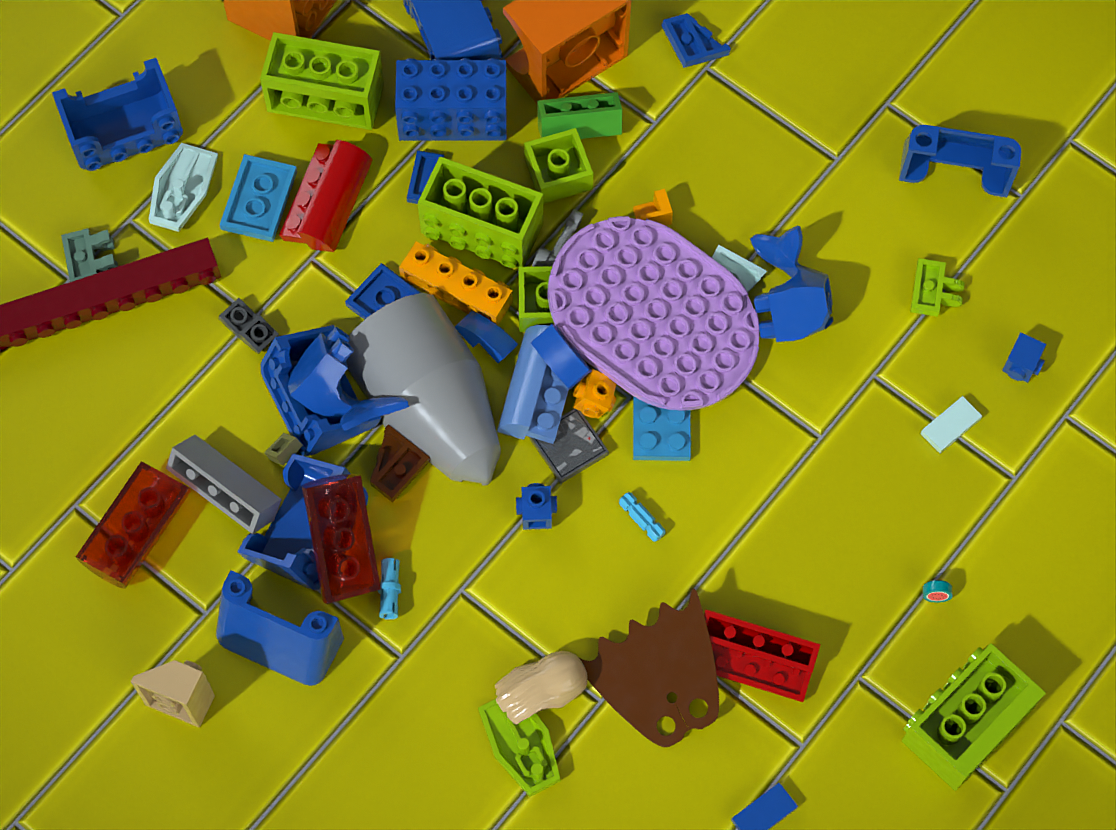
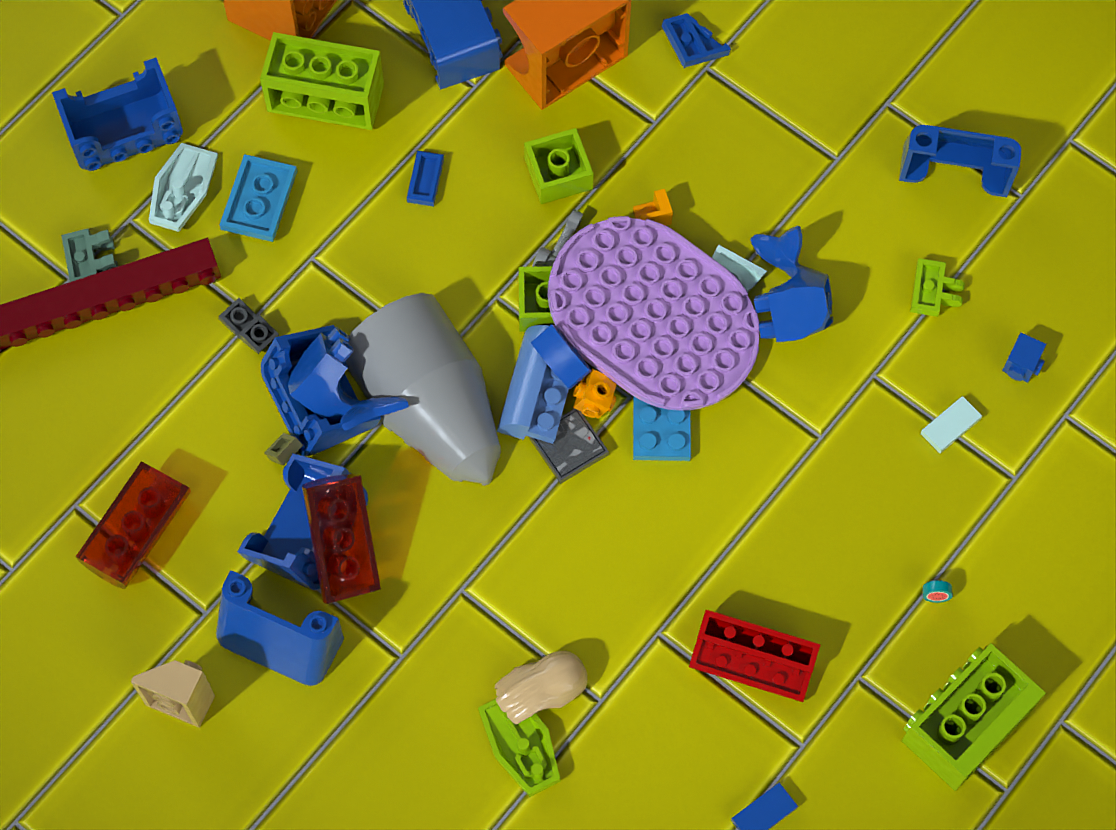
light grey brick [166,435,282,534] -> none
red brick [279,140,373,252] -> none
blue tile [345,263,421,320] -> none
reddish brown wing [370,424,430,502] -> none
medium azure pin [378,558,401,620] -> none
blue brick [395,58,507,141] -> none
light orange brick [399,241,513,325] -> none
lime brick [418,156,543,268] -> none
blue slope [455,311,518,363] -> none
blue brick [516,483,557,530] -> none
bright green brick [537,92,622,139] -> none
reddish brown piece [578,589,719,747] -> none
medium azure axle [619,492,665,542] -> none

